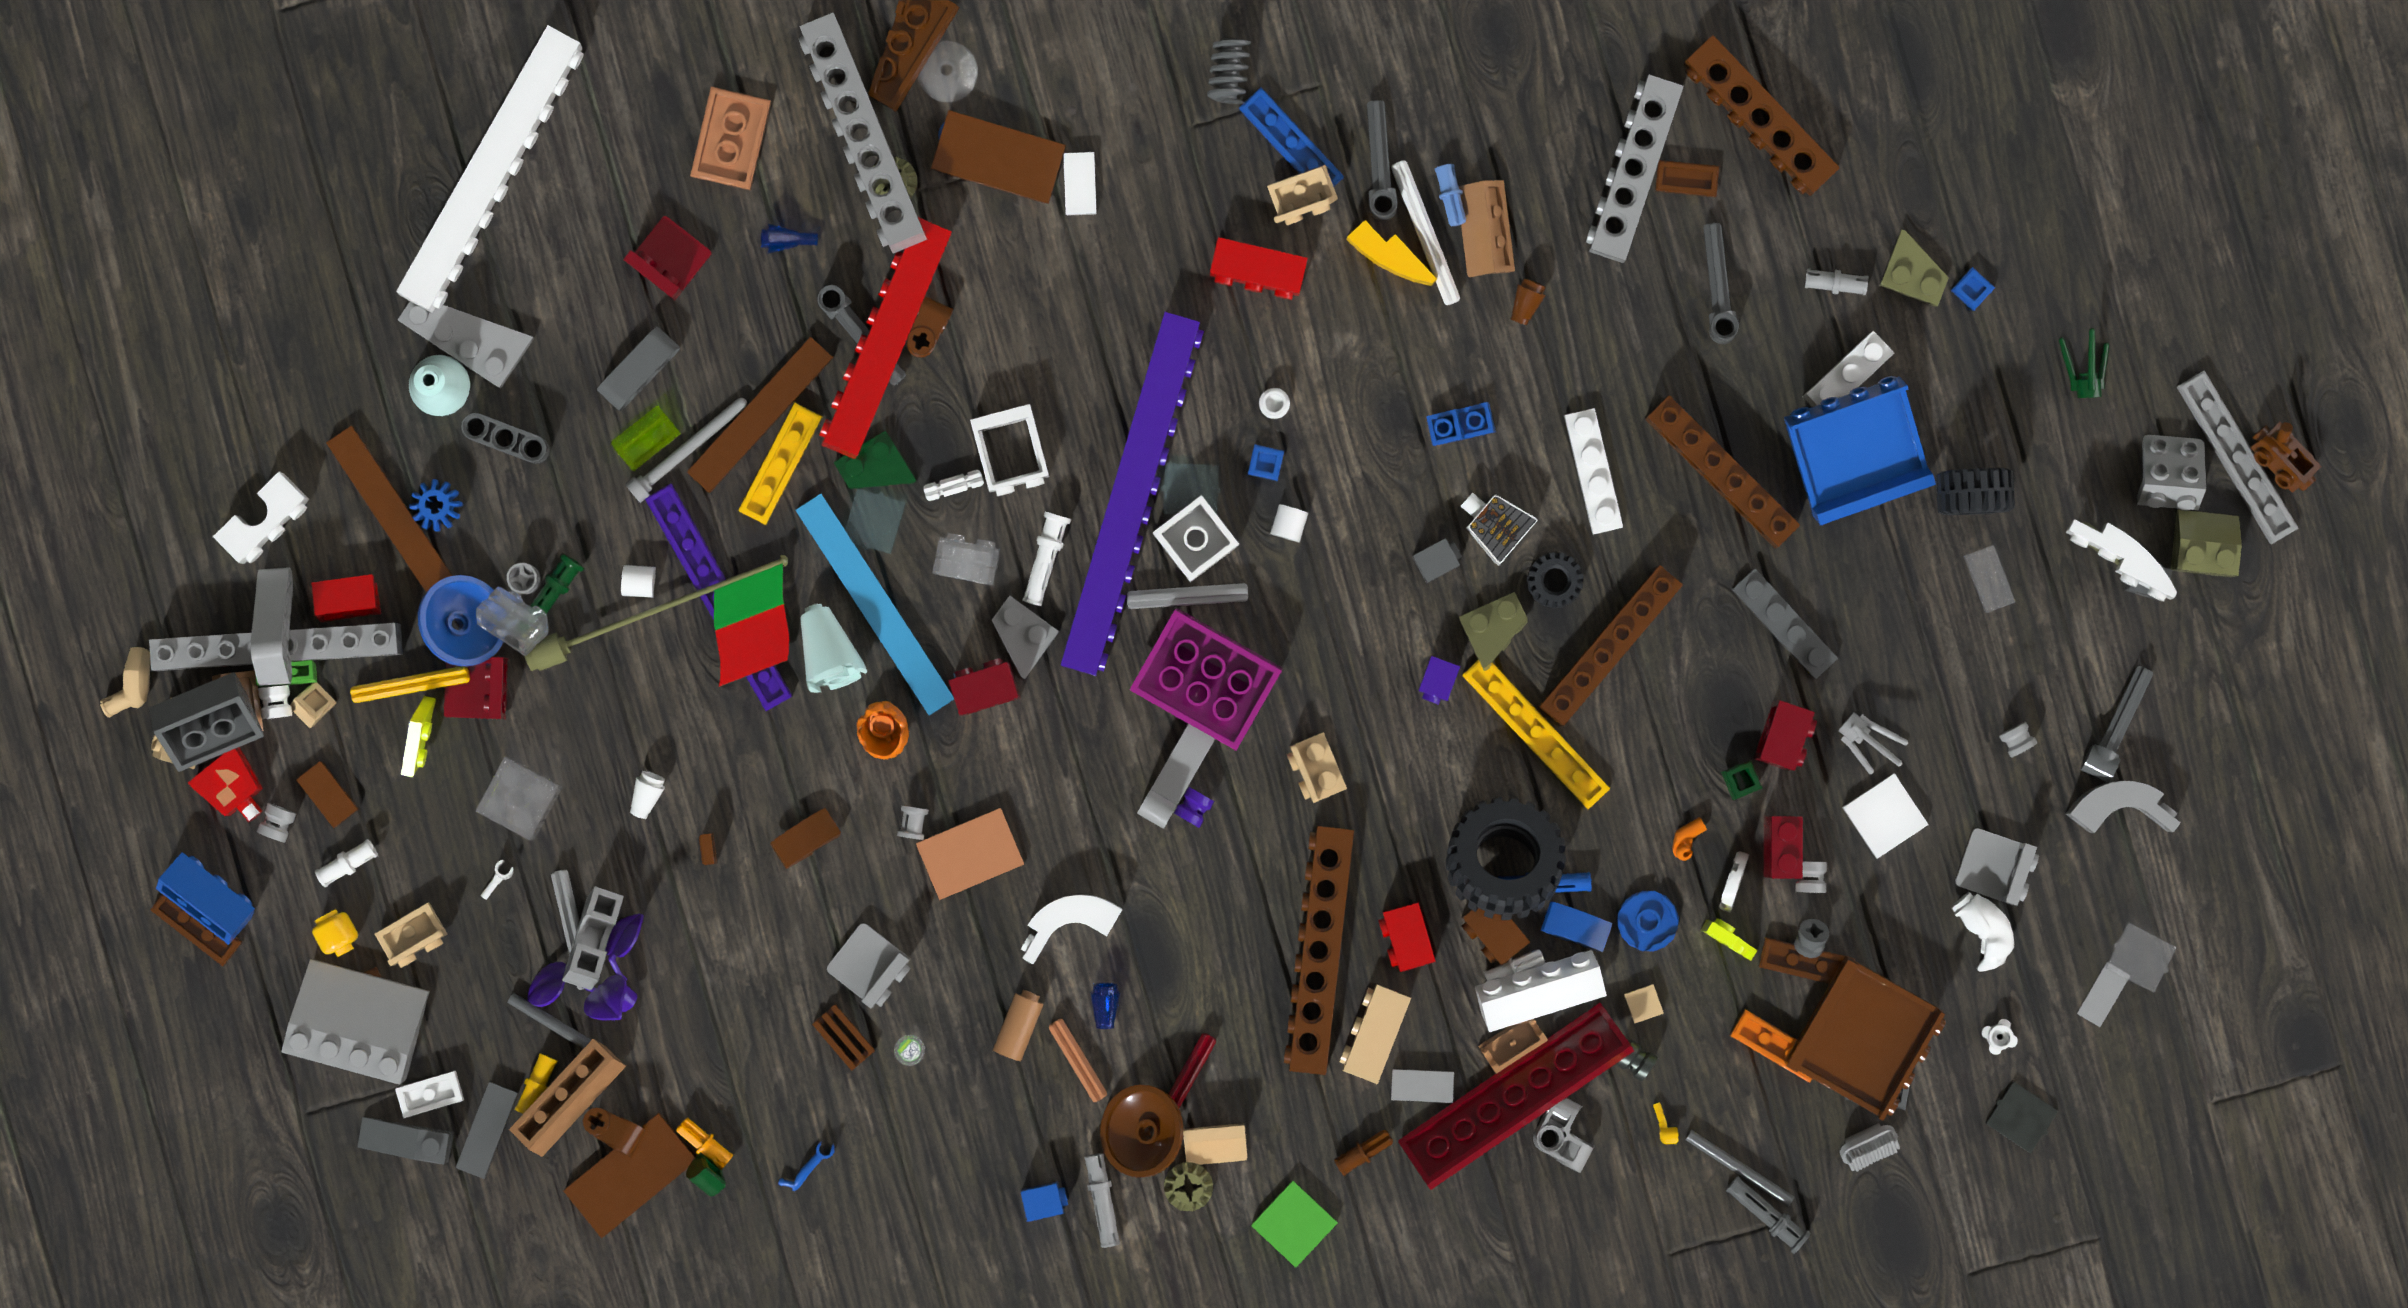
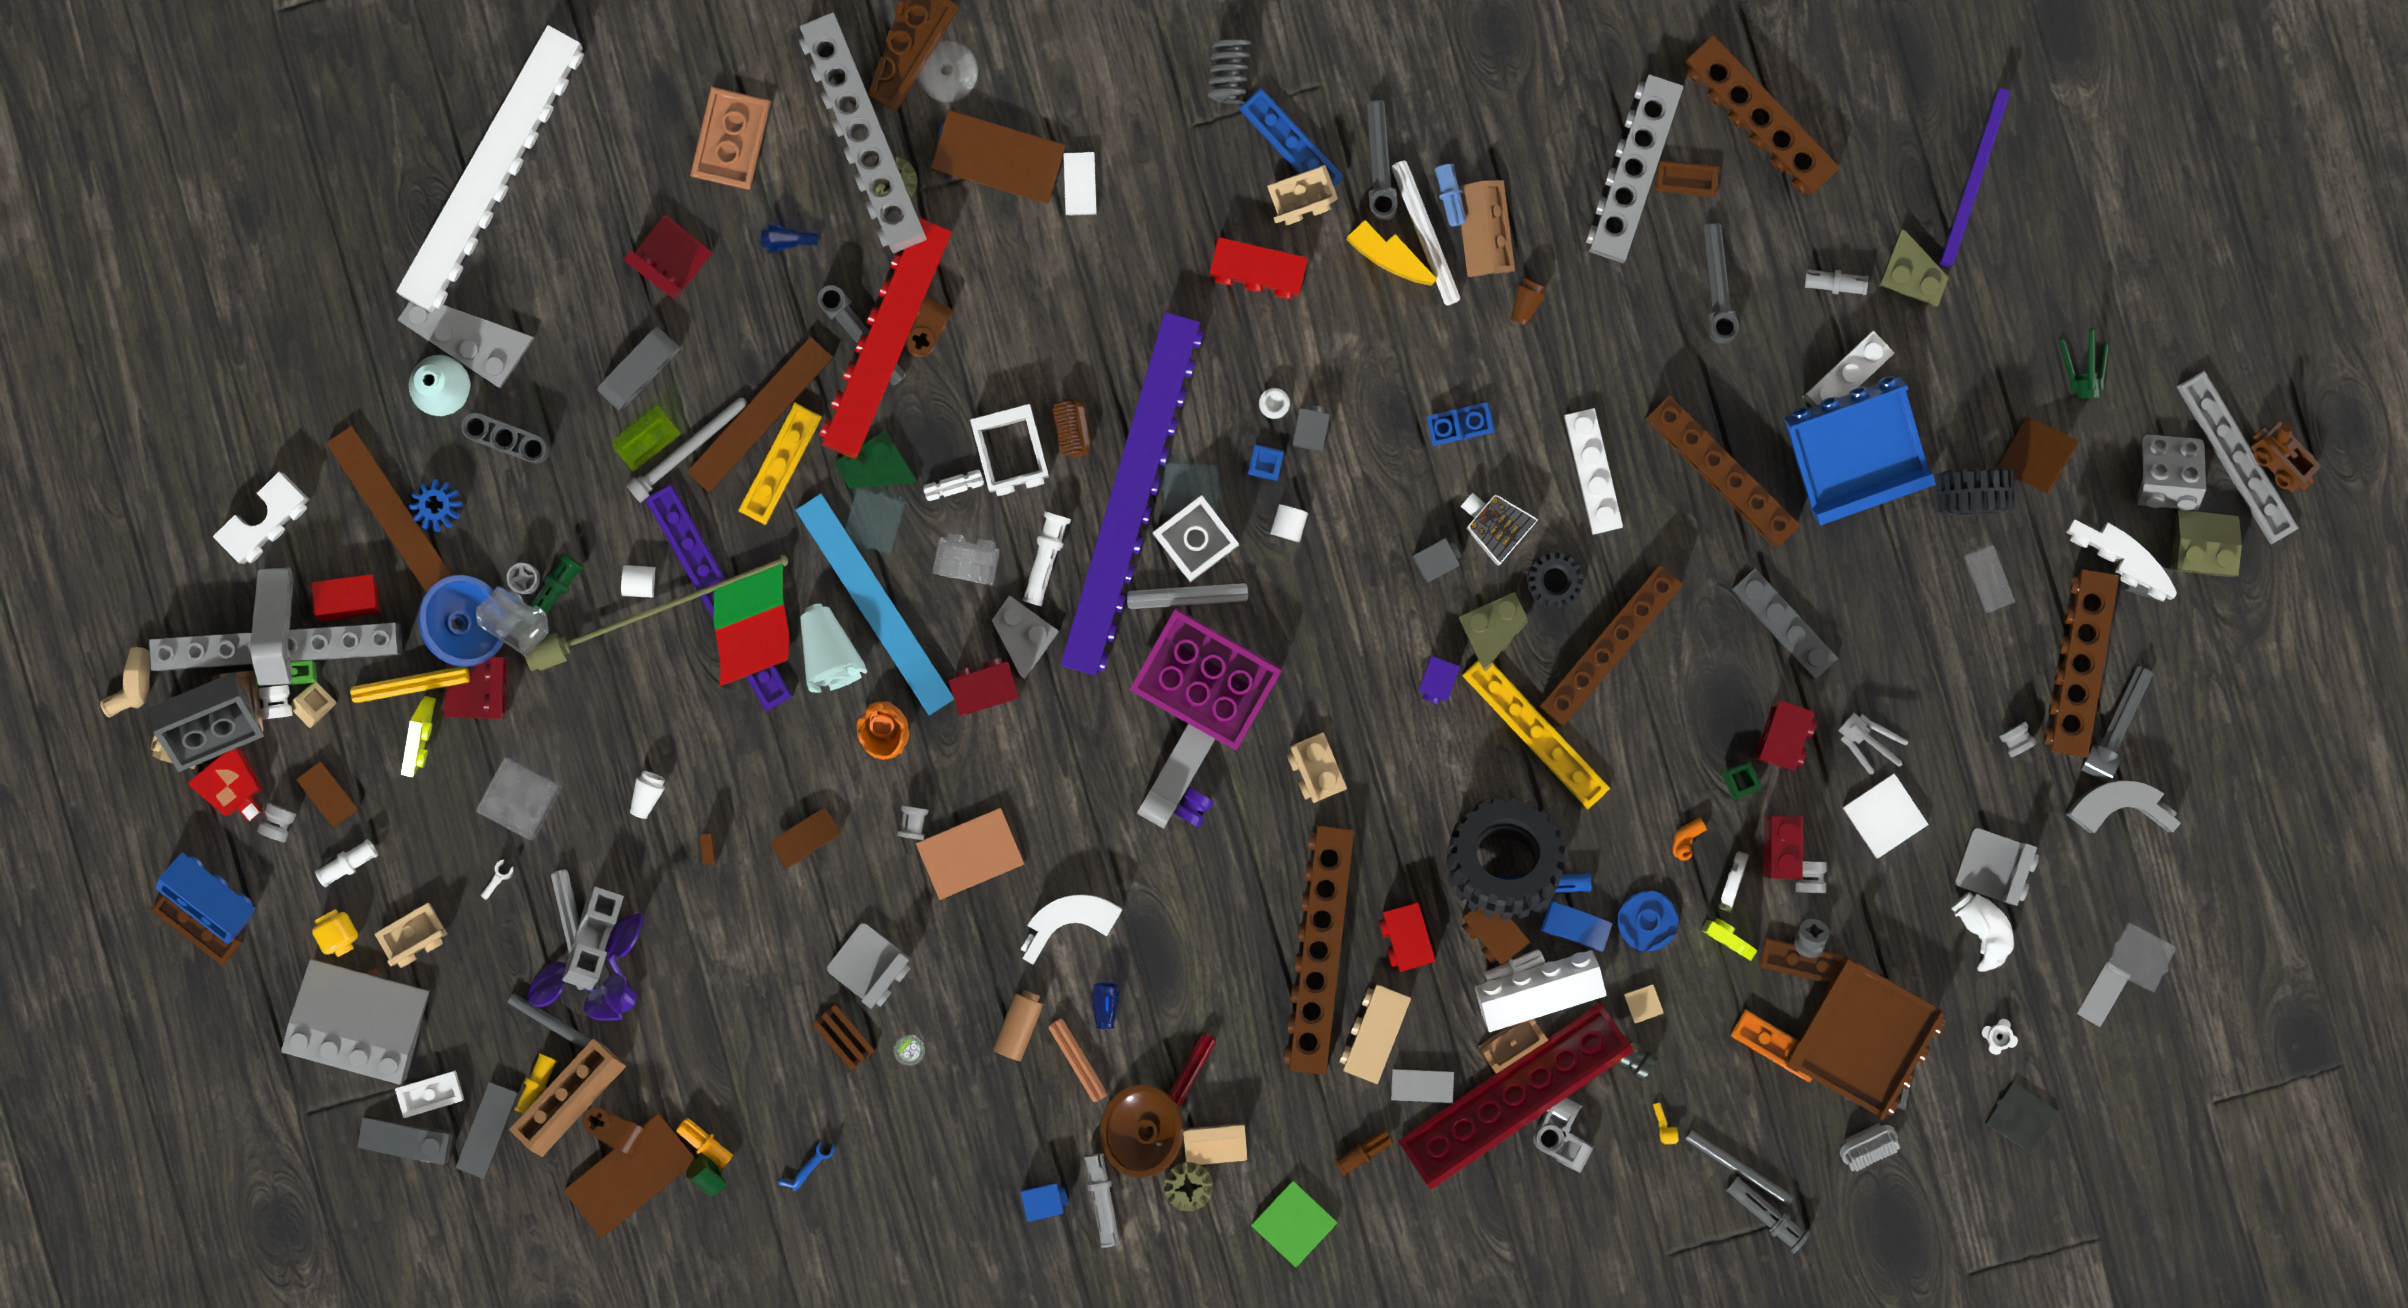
blue tile [1951,267,1995,311] -> none
none -> reddish brown piece [1052,397,1093,458]
none -> dark grey brick [1292,404,1330,452]
none -> dark purple tile [1937,87,2010,268]
none -> reddish brown piece [1998,416,2079,495]
none -> reddish brown brick [2044,569,2119,758]

